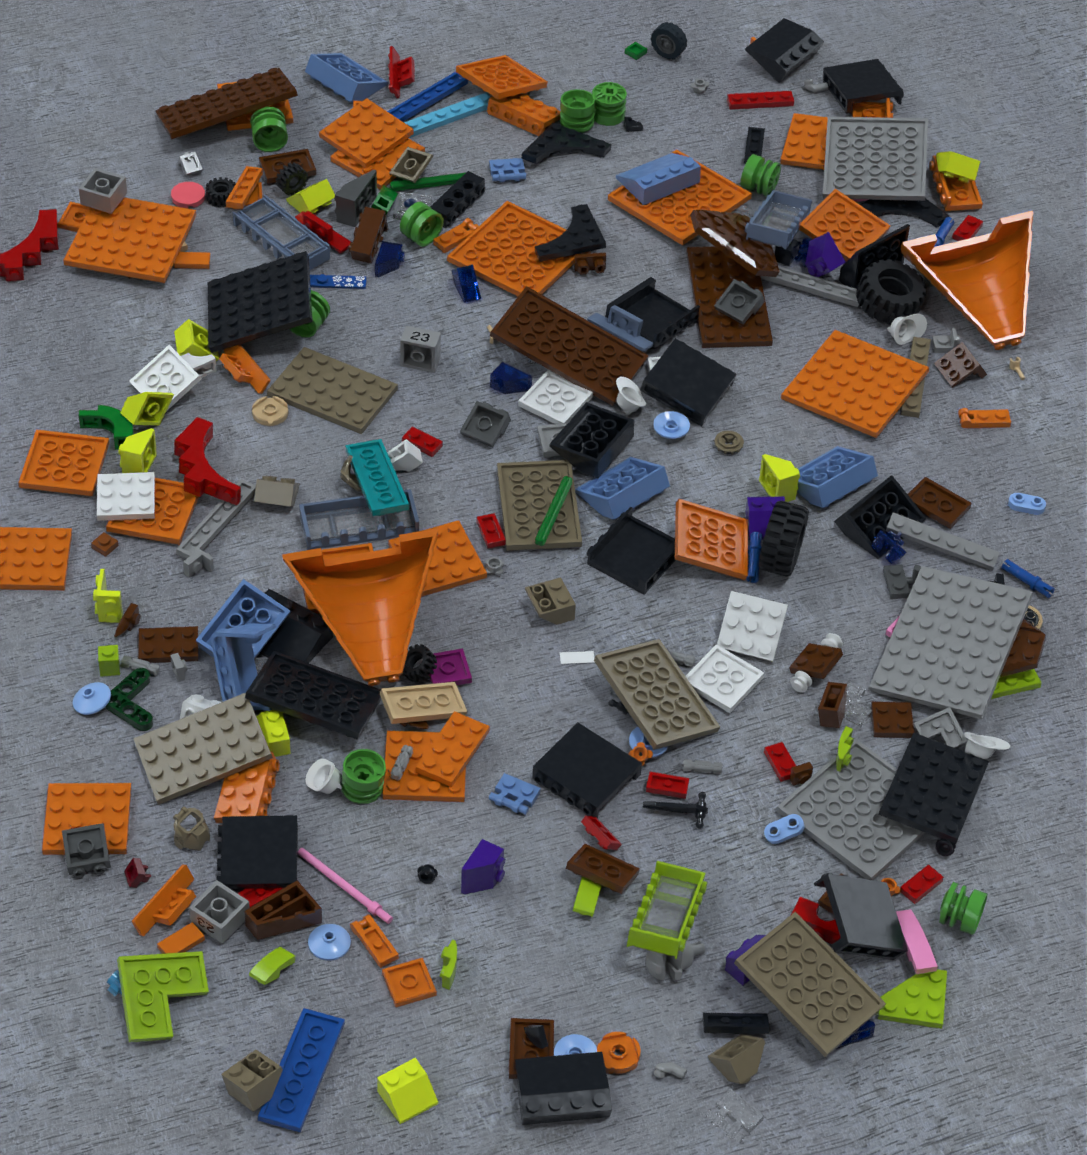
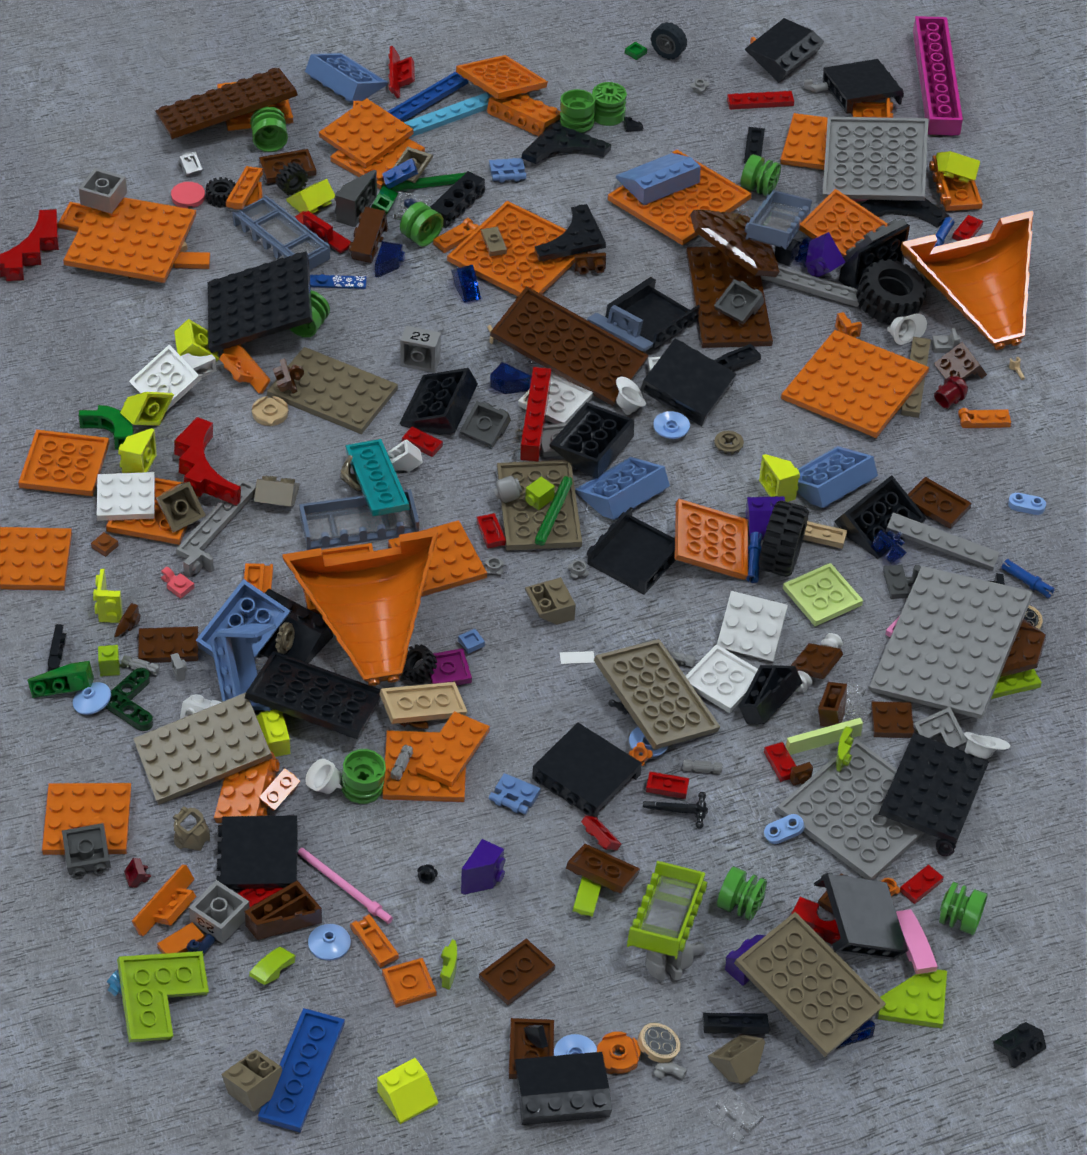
none -> green slope [27,661,94,698]
none -> black hinge [48,624,67,671]
none -> dark tan slope [156,482,206,532]
none -> coral plate [161,566,194,599]
none -> dark blue arm [187,934,216,955]
none -> orange plate [244,563,273,593]
none -> bracket [259,768,300,811]
none -> reddish brown hips [273,358,304,393]
none -> dark tan gear [275,622,295,654]
none -> blue plate [382,158,418,189]
none -> black slope [400,368,478,435]
none -> medium blue plate [458,629,485,654]
none -> reddish brown plate [479,938,555,1005]
none -> dark tan plate [481,227,507,256]
none -> light grey head [494,476,523,503]
none -> red brick [520,367,551,462]
none -> lime brick [525,476,555,510]
none -> light grey plate [568,560,589,579]
none -> tile [638,1023,680,1063]
none -> black hinge [715,344,761,371]
none -> bright green wheel [717,866,767,921]
none -> black wedge [739,665,803,724]
none -> yellowish green plate [783,563,863,626]
none -> yellowish green tile [786,718,863,755]
none -> tan plate [803,521,847,549]
none -> orange bracket [835,312,862,337]
none -> dark grey plate [843,218,907,264]
none -> dark pink brick [913,16,963,136]
none -> dark red piece [934,376,968,409]
none -> black bracket [993,1022,1046,1068]

